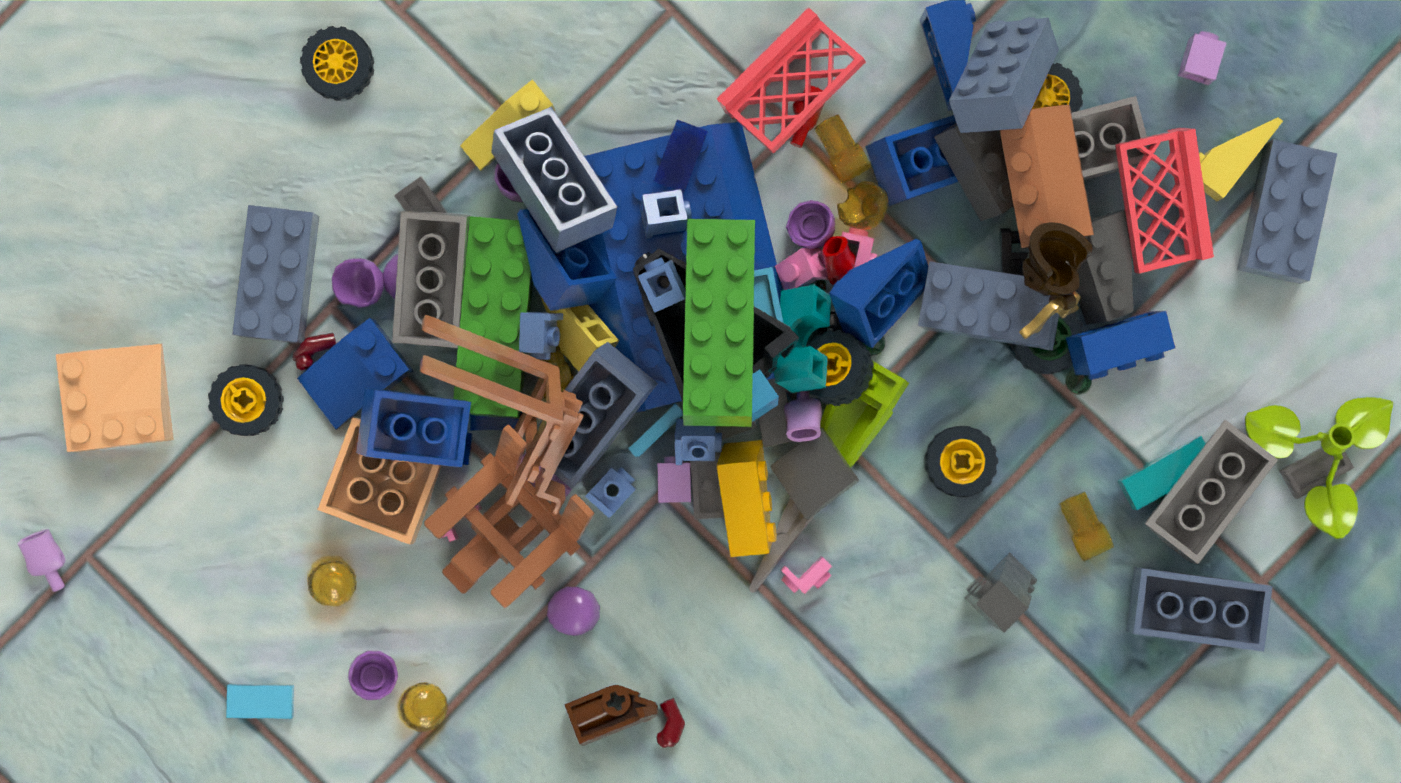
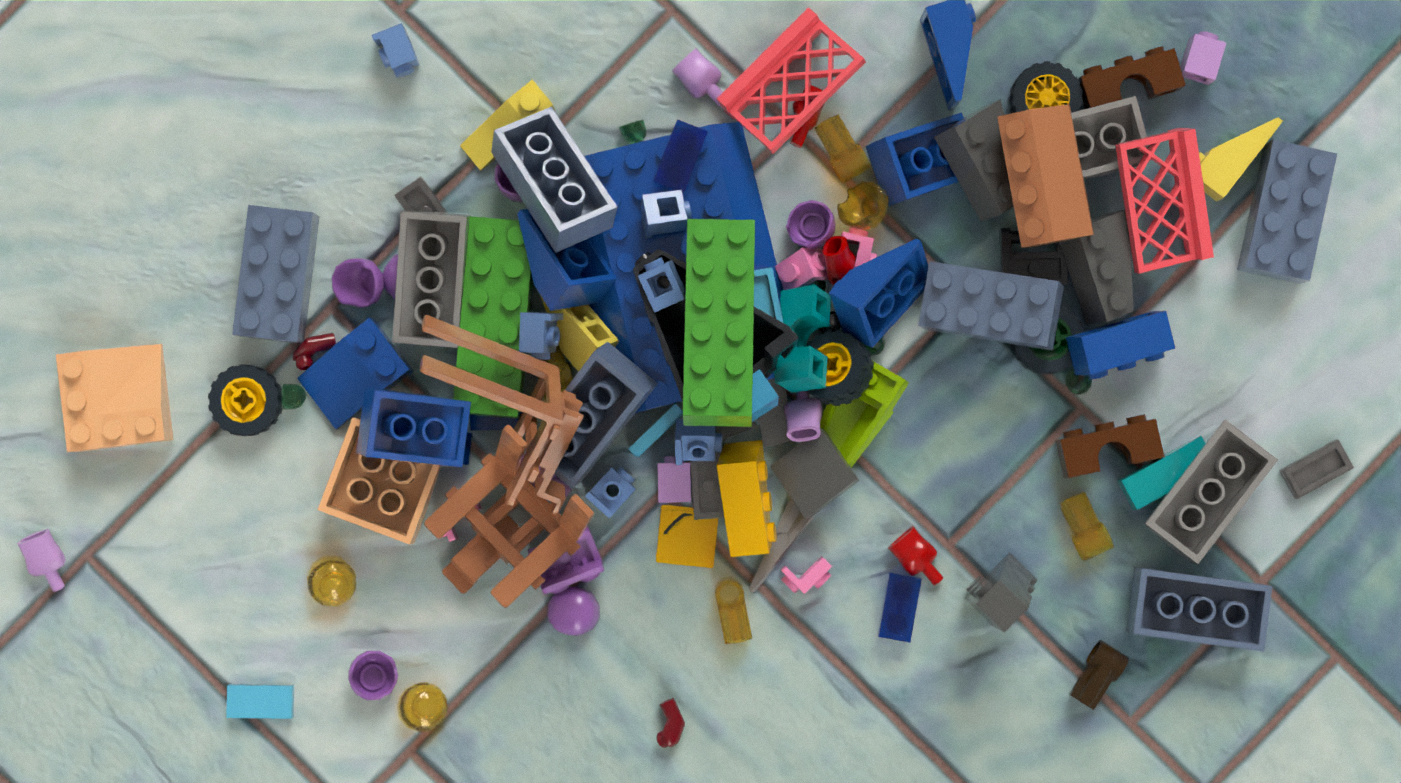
black wheel [300,26,375,101] -> none
reddish brown piece [564,685,658,746] -> none
black wheel [924,426,998,497] -> none
sand blue brick [949,17,1059,133] -> none
dark brown helmet [1019,222,1093,339] -> none
lime plant [1244,397,1393,539] -> none
none -> clear green hinge [282,384,306,410]
none -> medium blue brick [372,23,420,78]
none -> medium lavender bracket [528,526,604,594]
none -> clear green hinge [619,119,647,144]
none -> yellow sticker [656,505,718,568]
none -> lavender piece [672,48,723,107]
none -> clear yellow piece [714,577,753,644]
none -> clear blue plate [877,572,922,643]
none -> red piece [888,526,944,586]
none -> reddish brown arch [1055,414,1165,478]
none -> dark brown piece [1069,640,1129,710]
none -> reddish brown arch [1079,46,1186,109]

